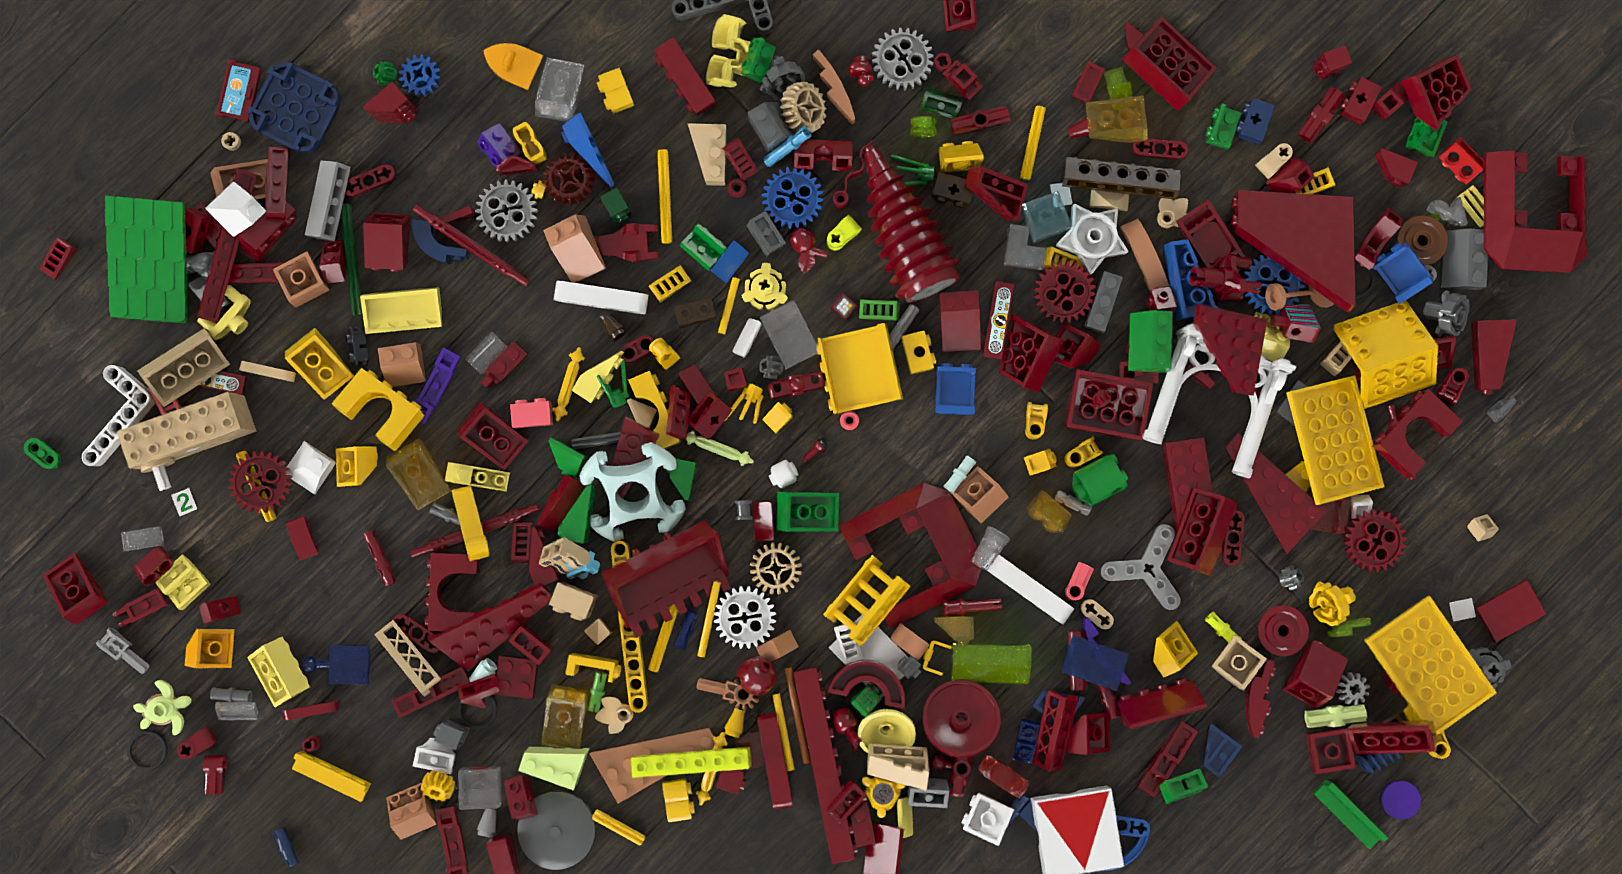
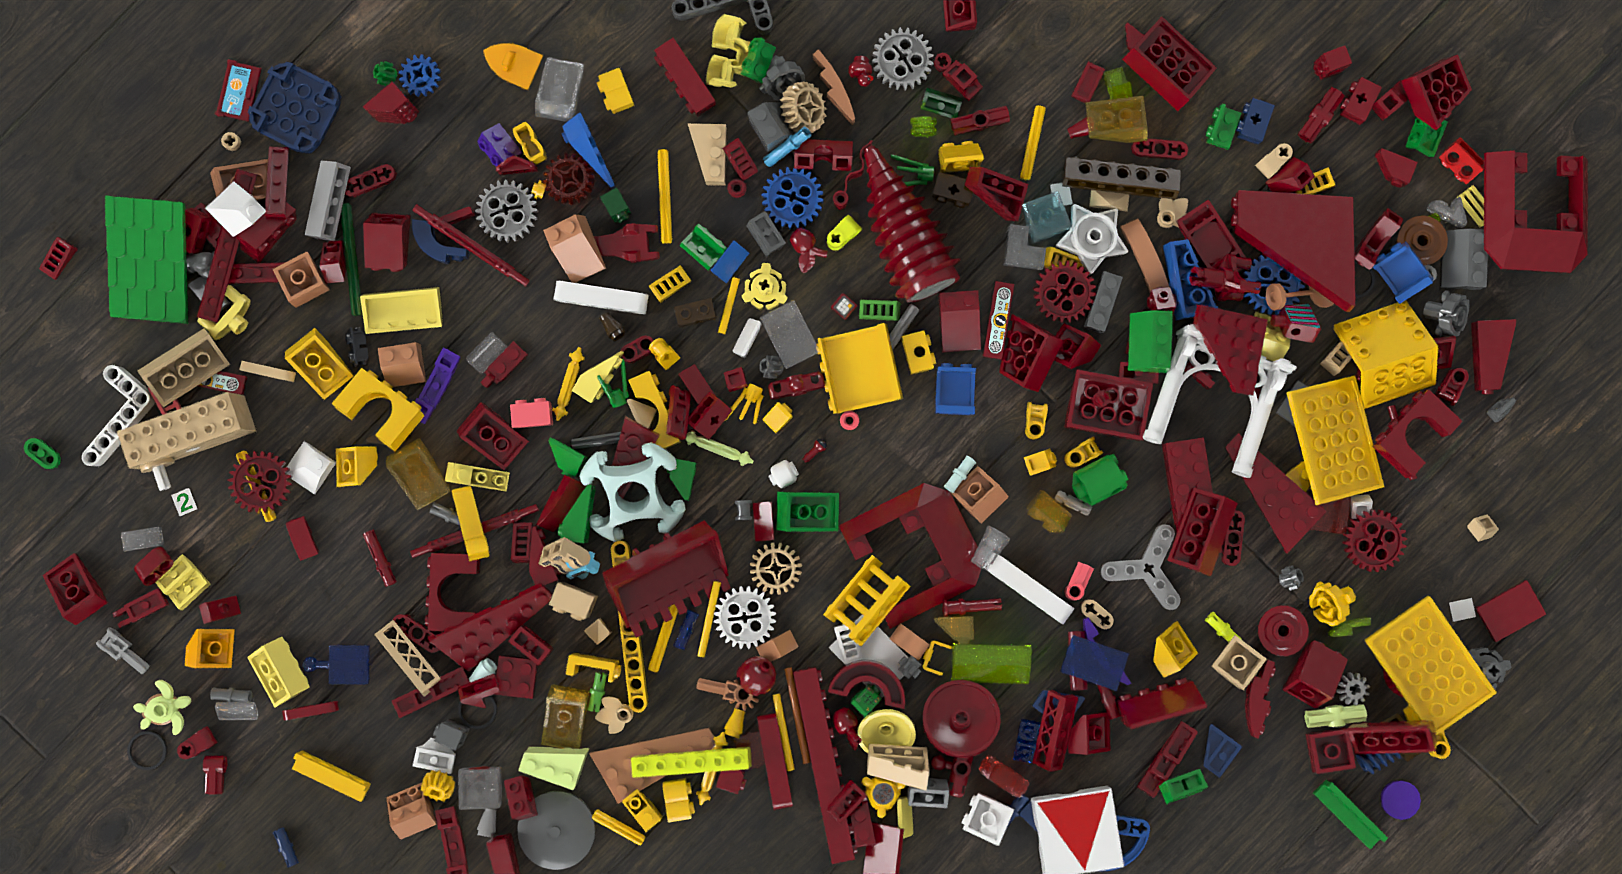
dark red pin [302,735,321,752] -> none
none -> yellow slope [622,789,663,832]

